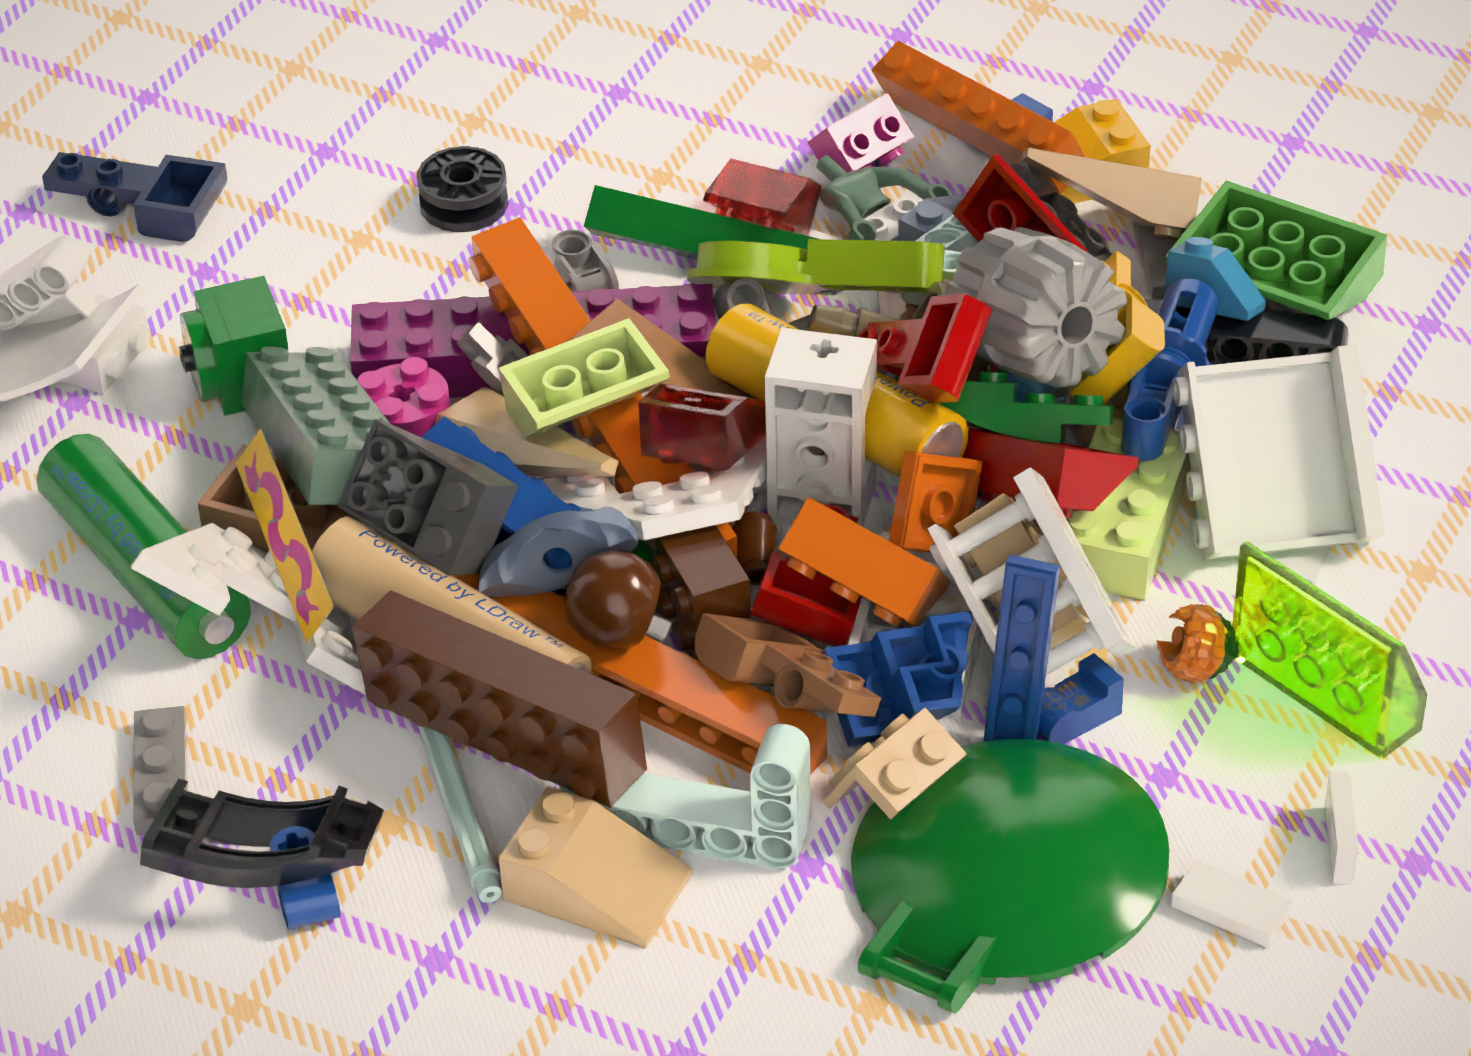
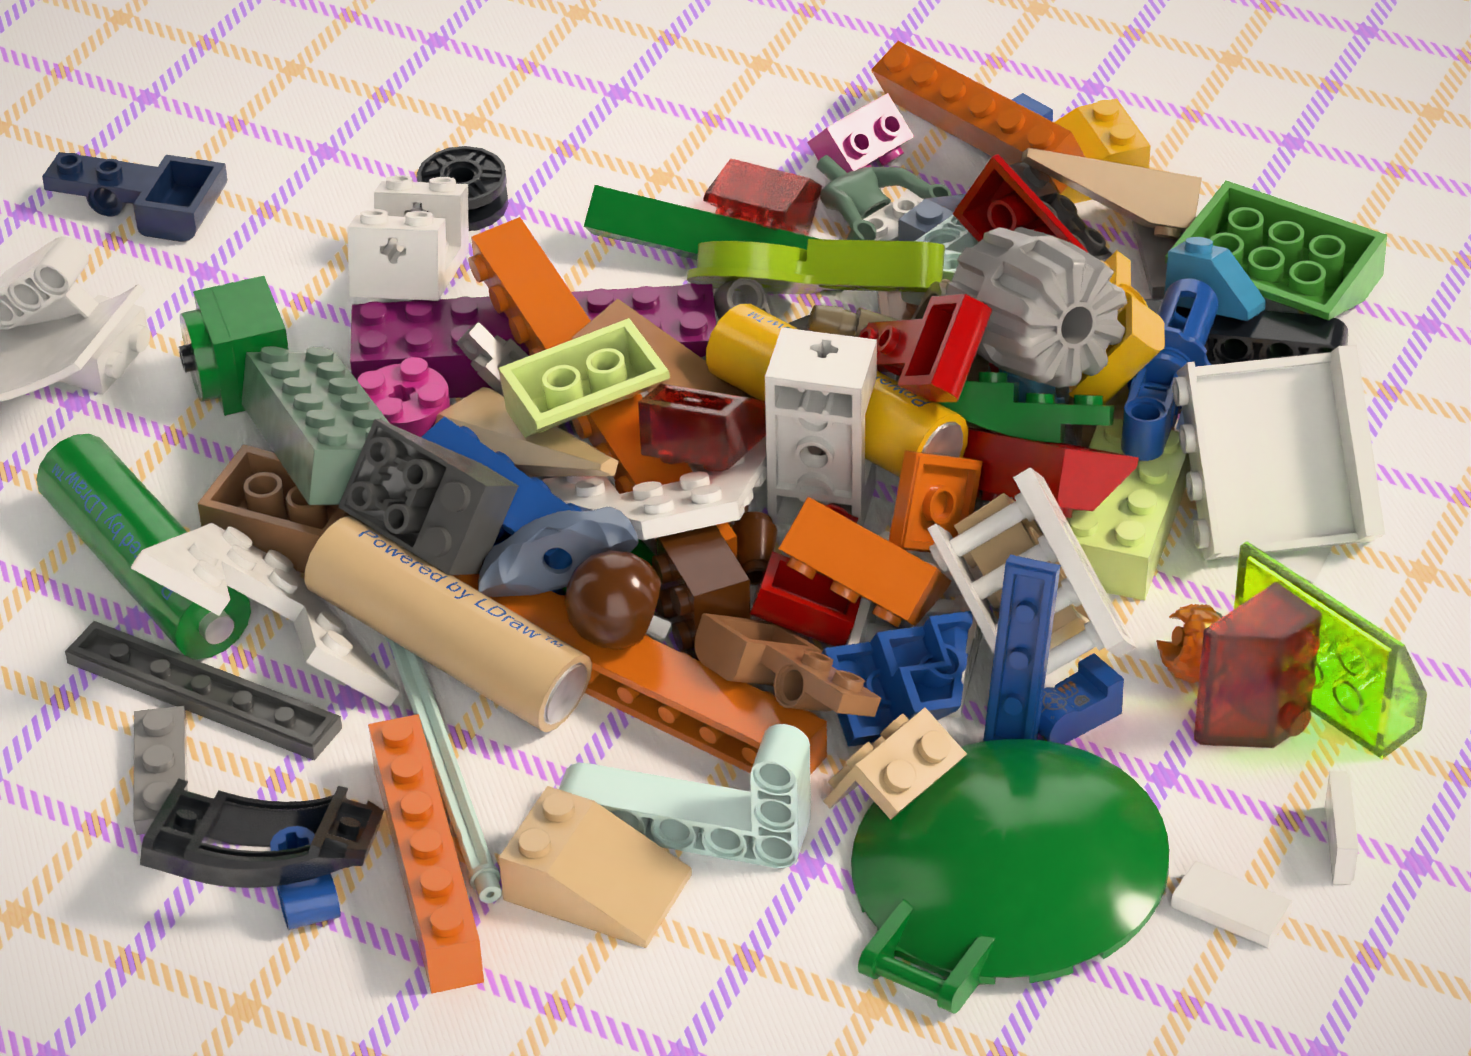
yellow sticker [235,428,334,644] -> none
reddish brown brick [352,590,647,808] -> none
light grey piece [552,229,619,292] -> none
none -> dark grey tile [65,621,342,761]
none -> white plate [347,175,469,301]
none -> orange brick [368,714,484,994]
none -> clear red slope [1193,582,1322,748]

